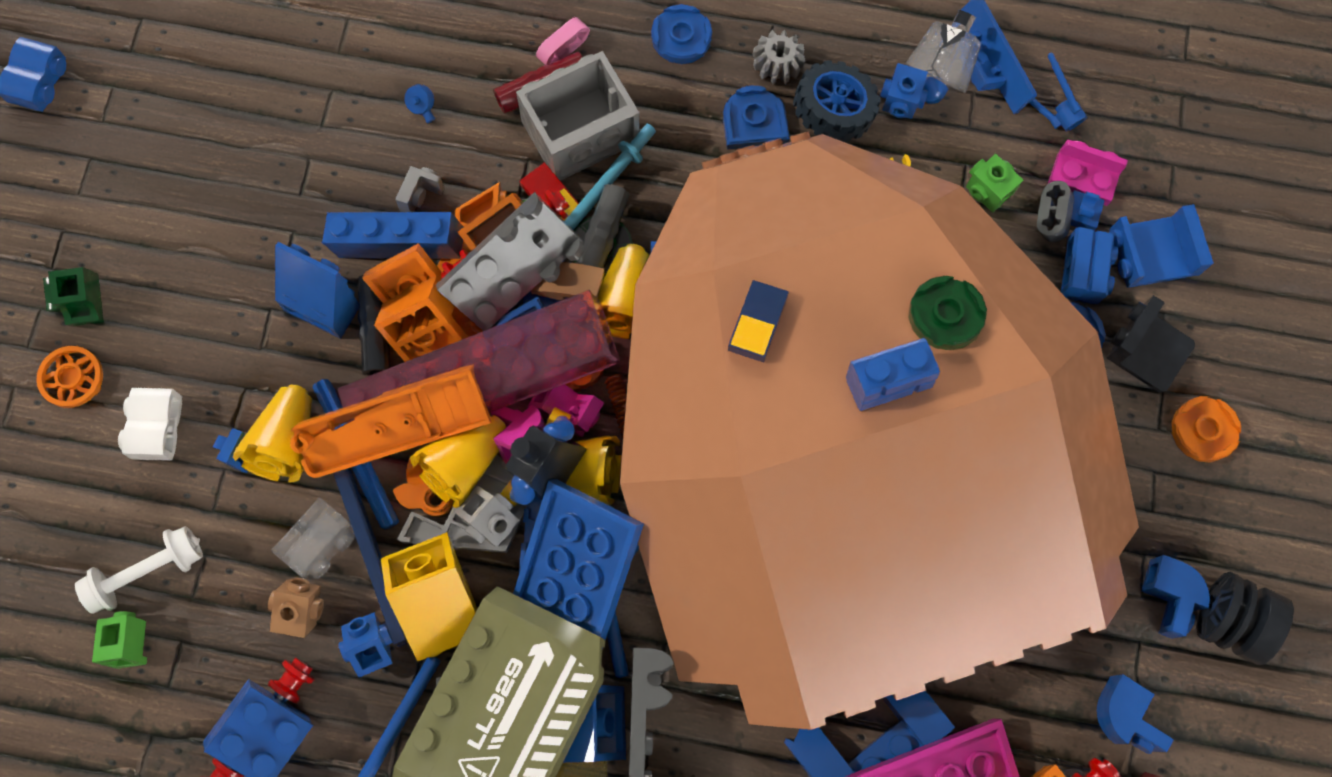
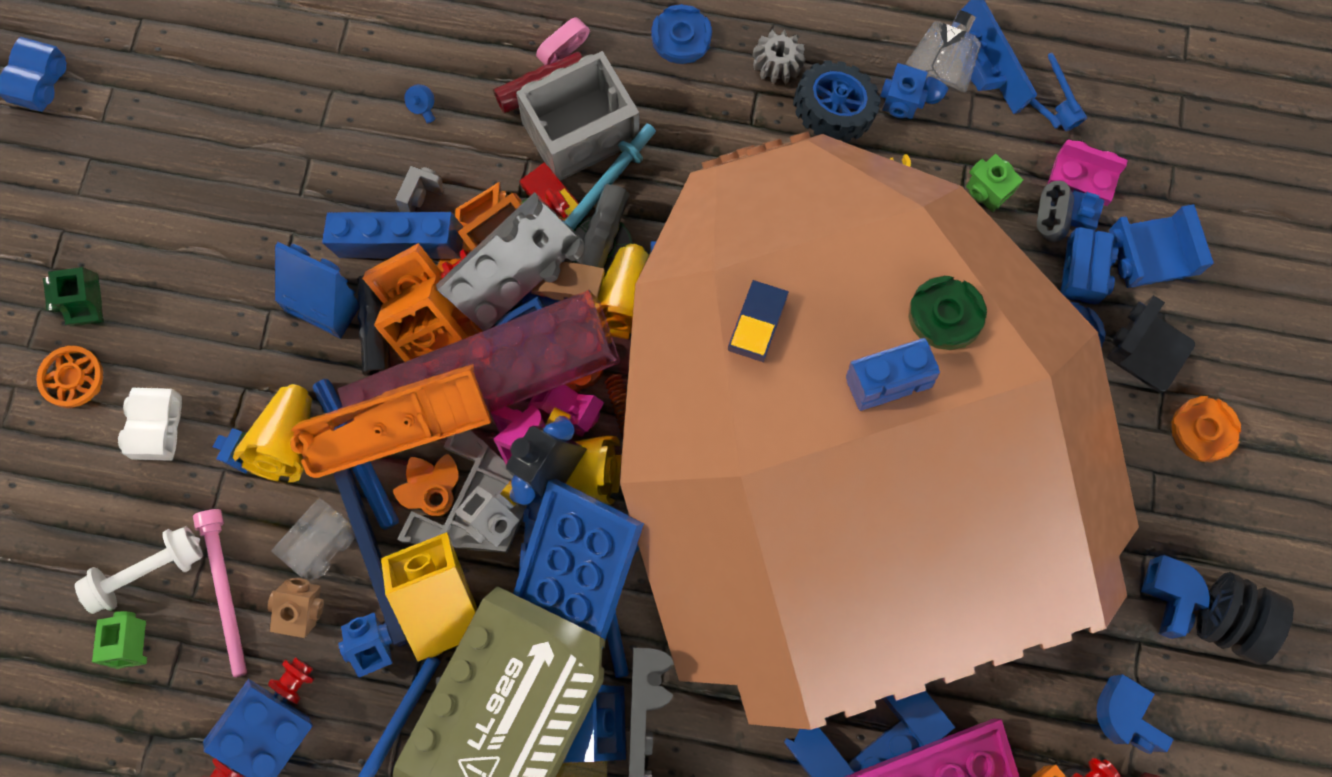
yellow cone [410,415,506,508] -> none
blue tile [723,85,790,149] -> none
none -> bright pink piece [193,509,247,678]

